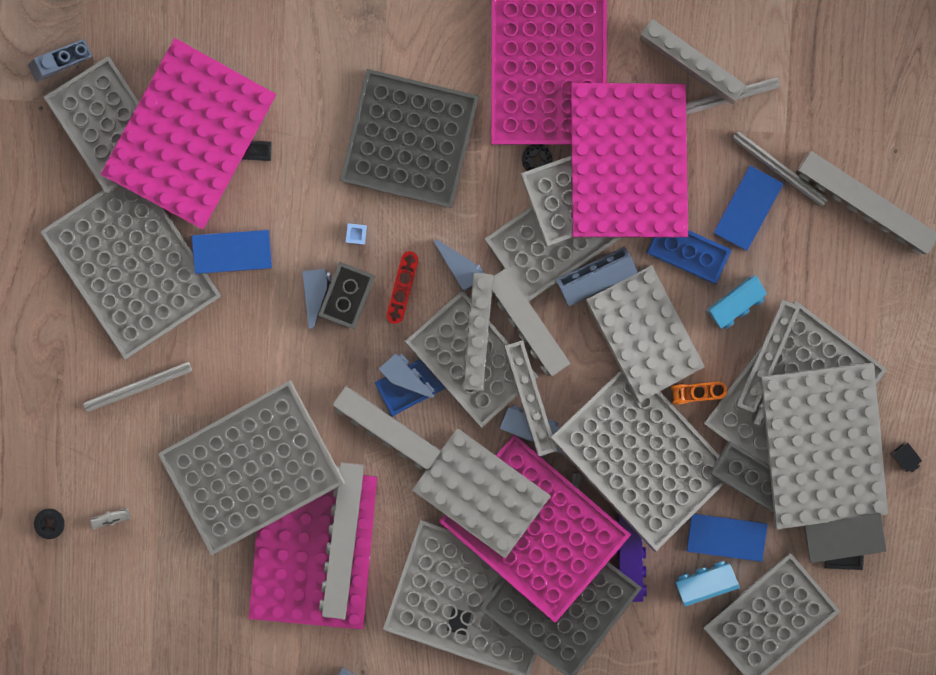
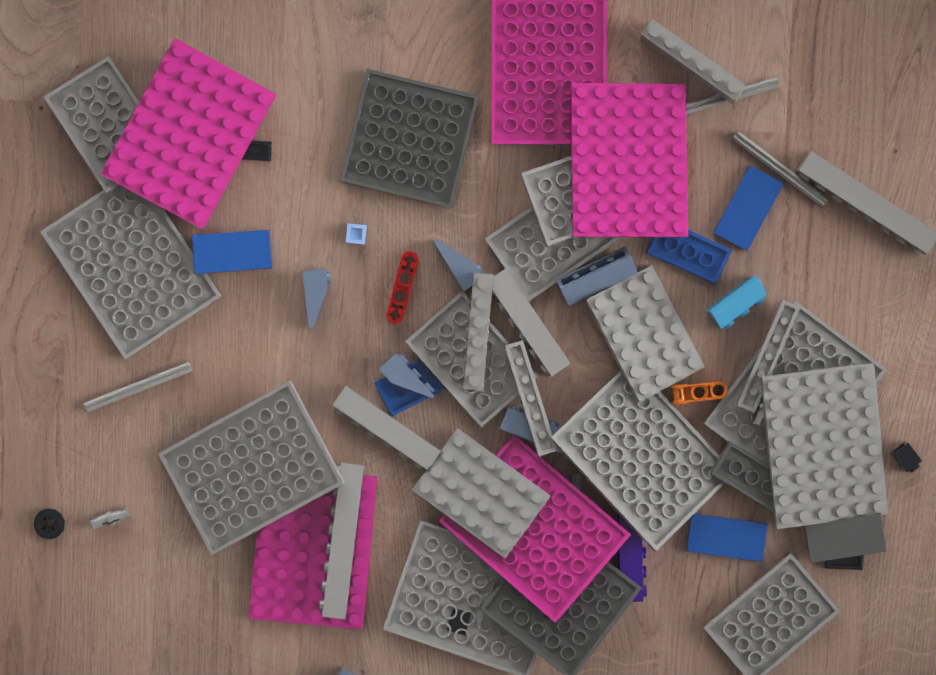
sand blue slope [28,39,92,82] -> none
dark grey brick [318,262,376,330] -> none
black gear [522,144,552,171] -> none
slope [674,561,740,607] -> none

